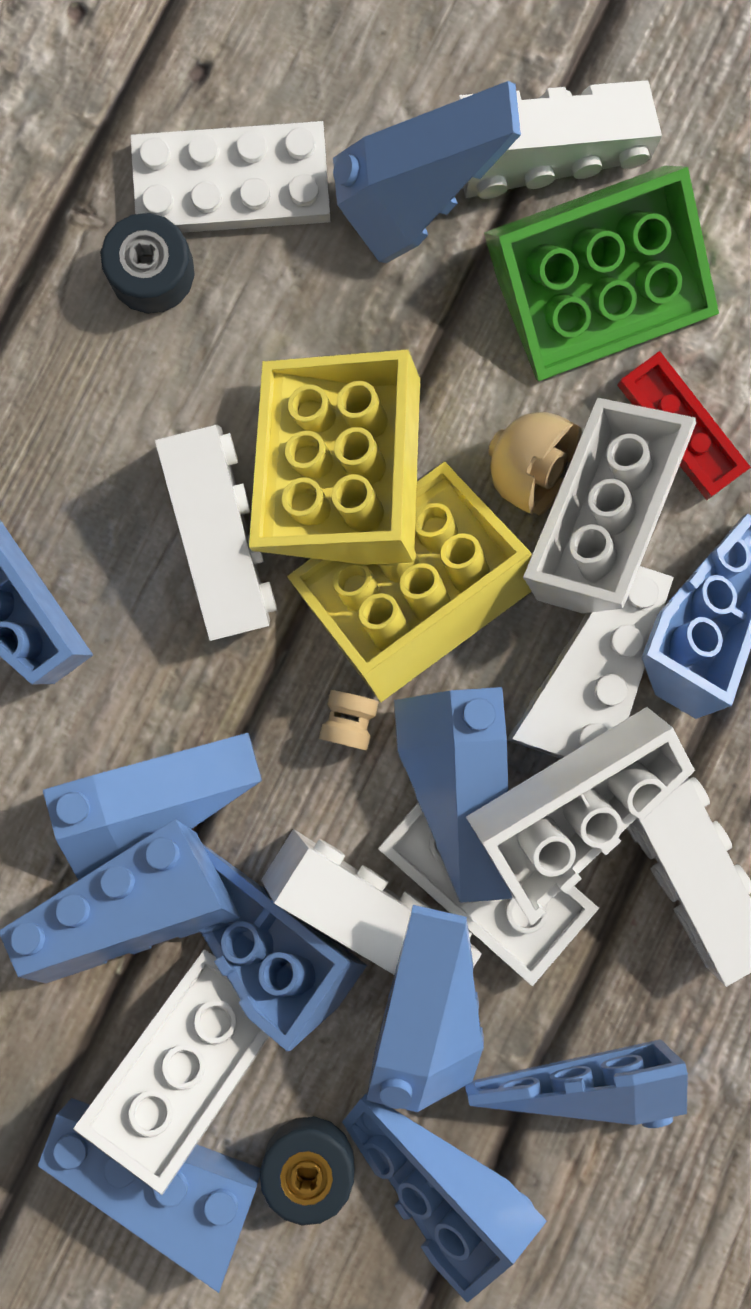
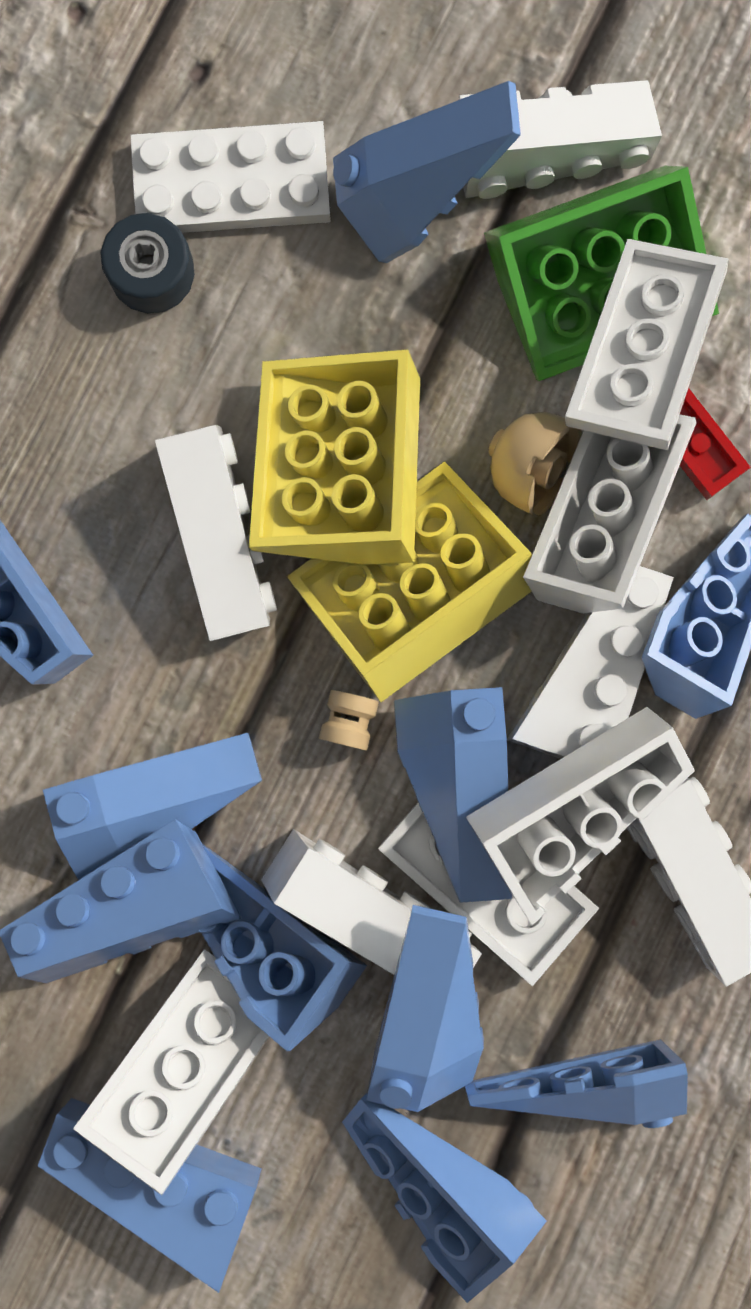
black wheel [260,1116,355,1226] -> none
none -> white plate [565,239,729,450]

